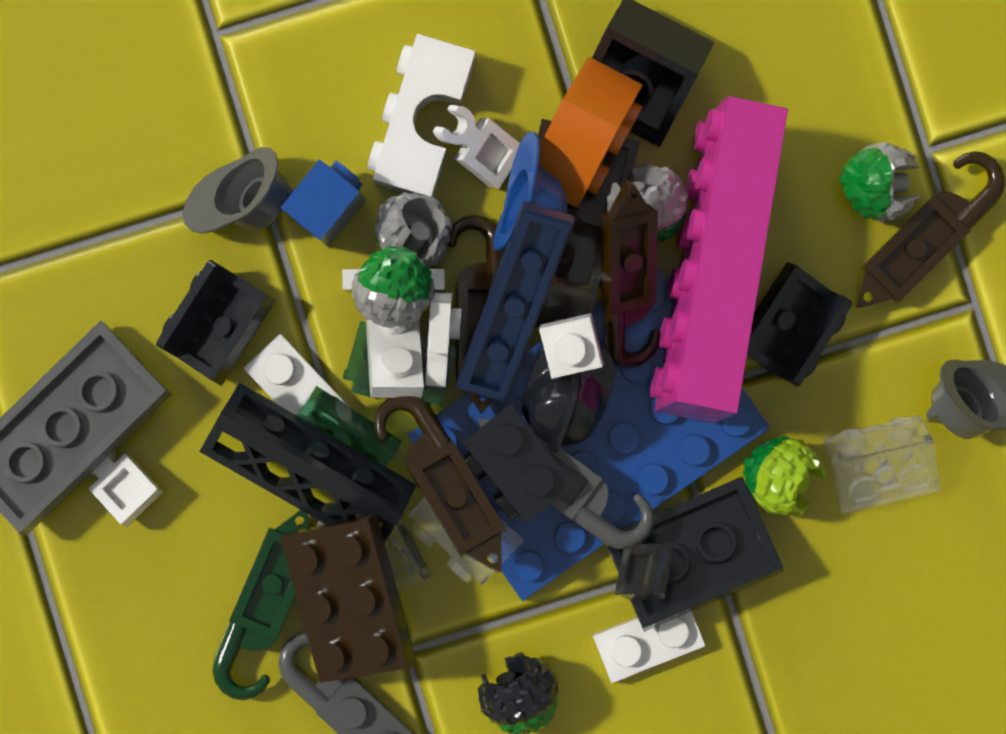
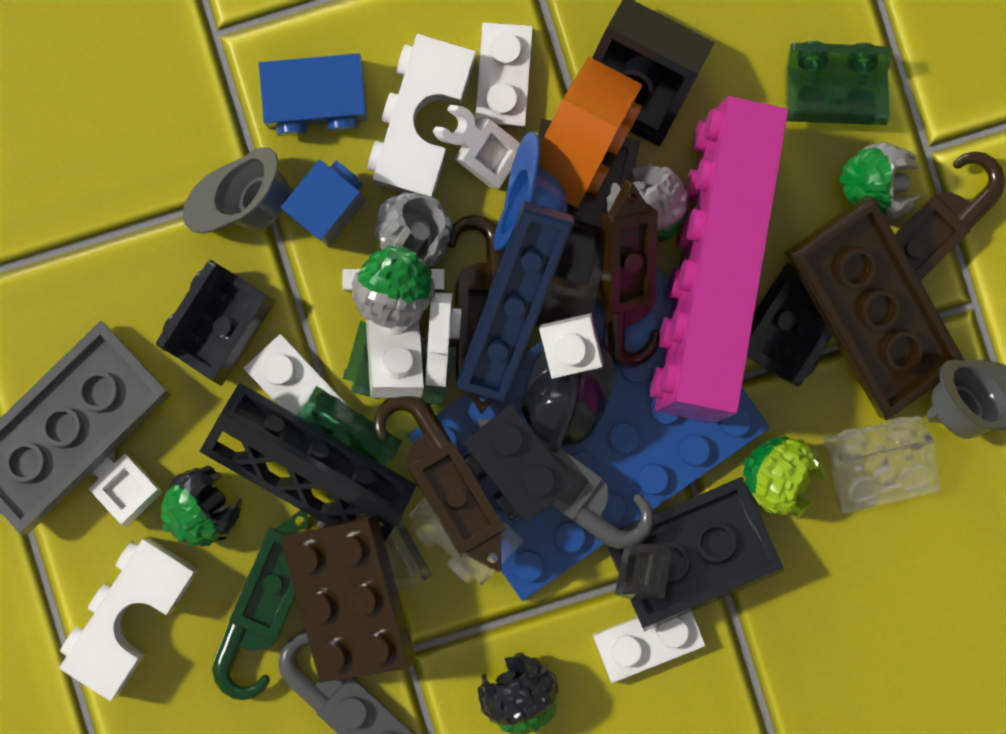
none -> white arch [59,537,200,702]
none -> piece [160,465,242,547]
none -> blue brick [258,53,368,136]
none -> white plate [475,22,533,129]
none -> clear green bracket [784,41,892,125]
none -> dark brown tile [785,195,965,421]

